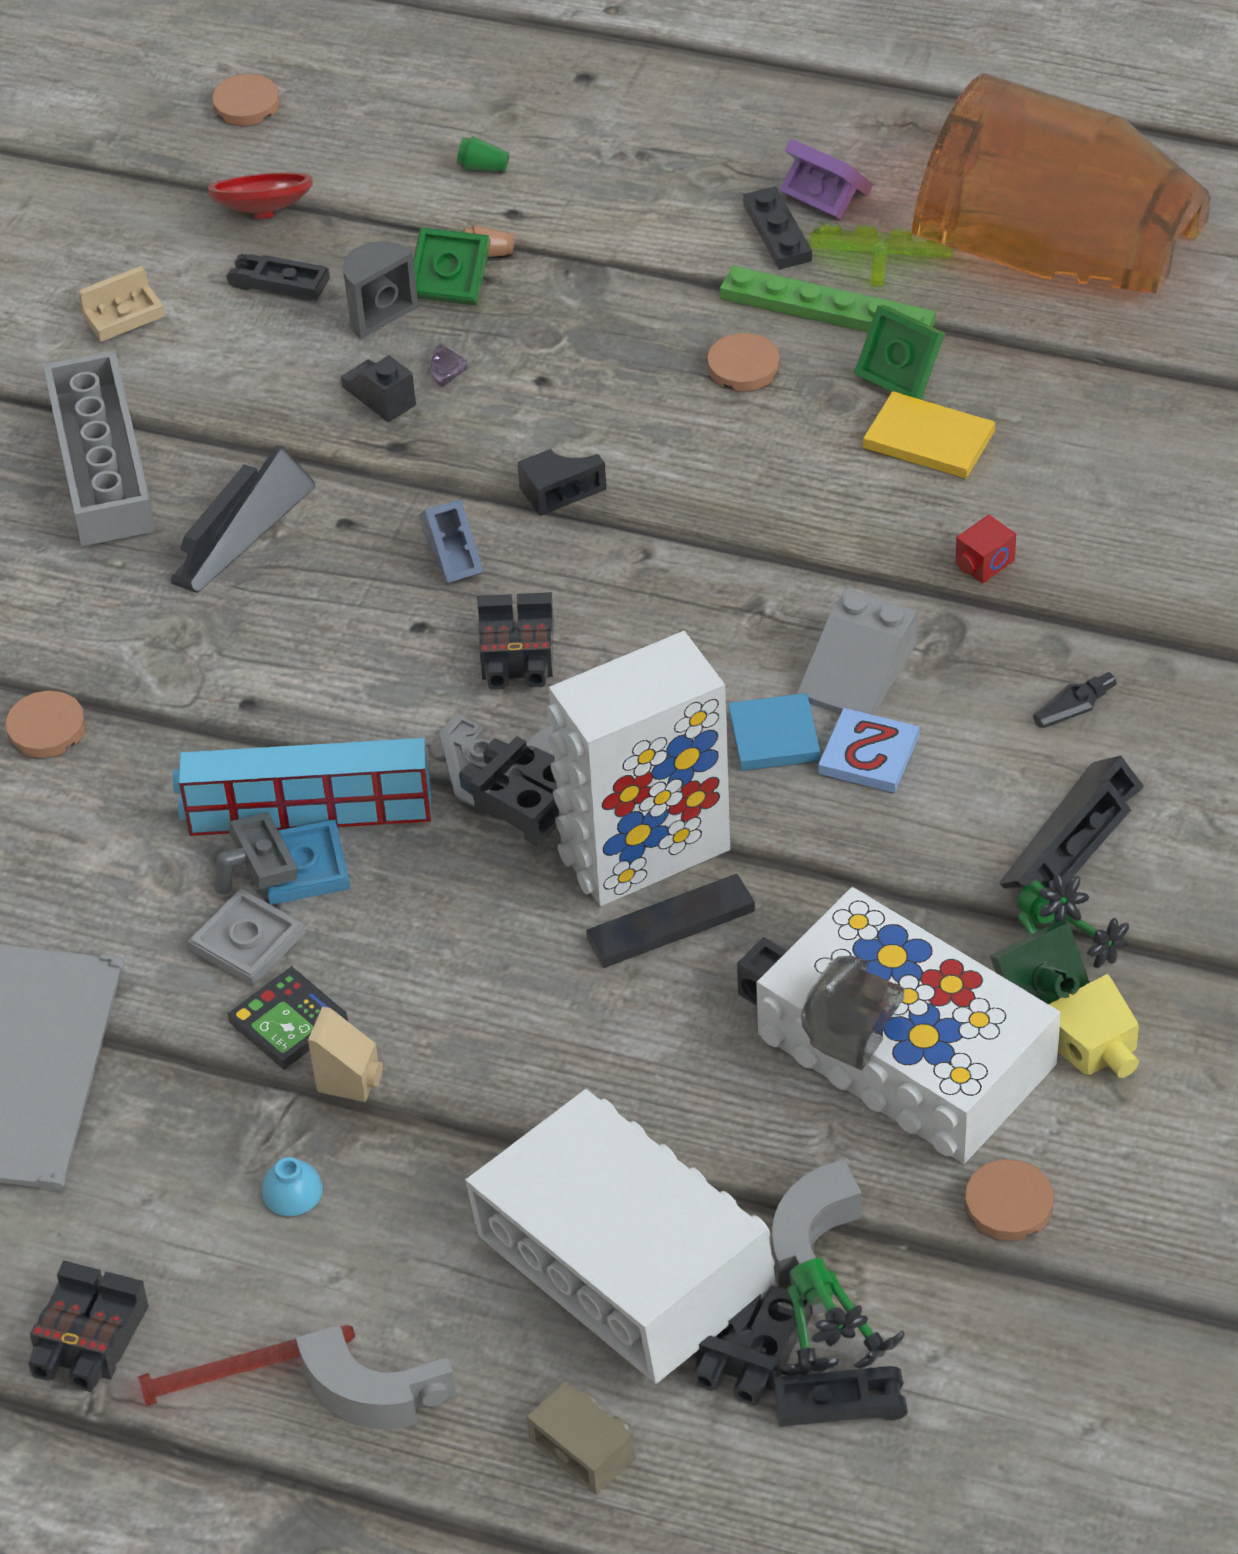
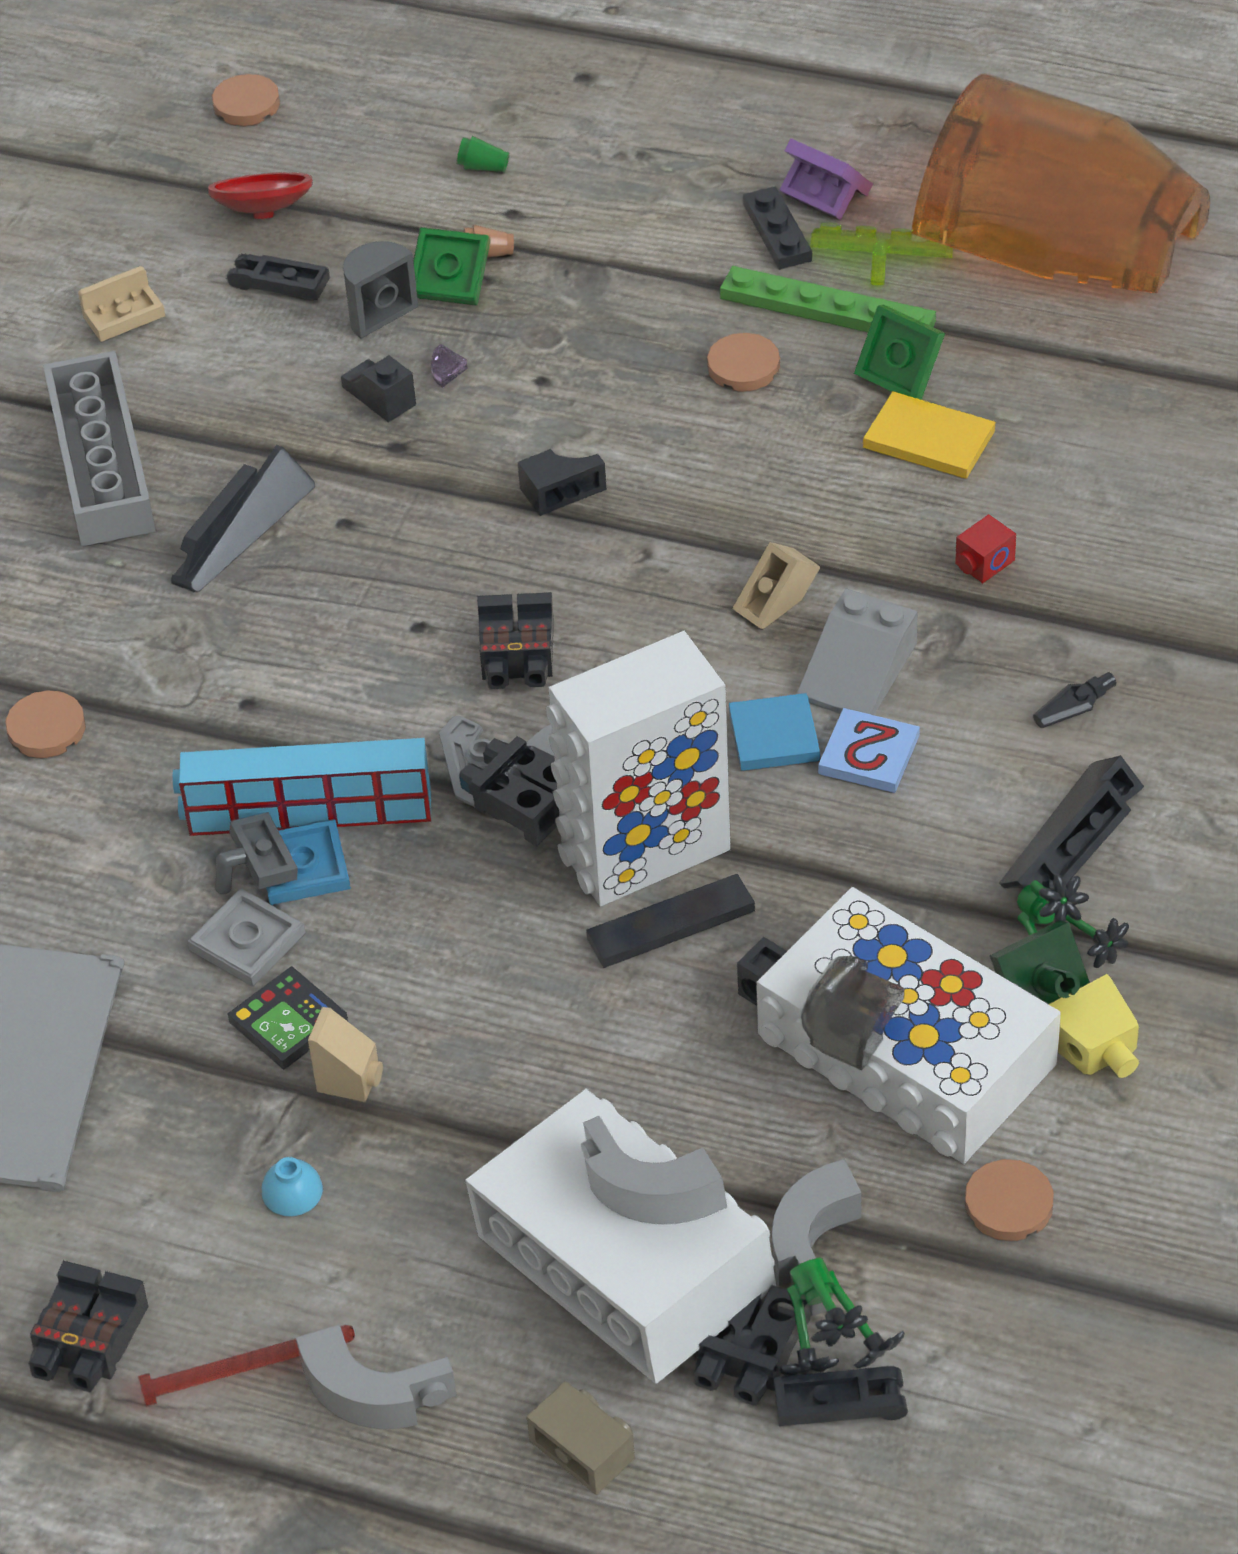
sand blue arch [419,499,484,584] -> none
none -> light grey arch [581,1116,727,1224]
none -> tan slope [732,542,820,629]

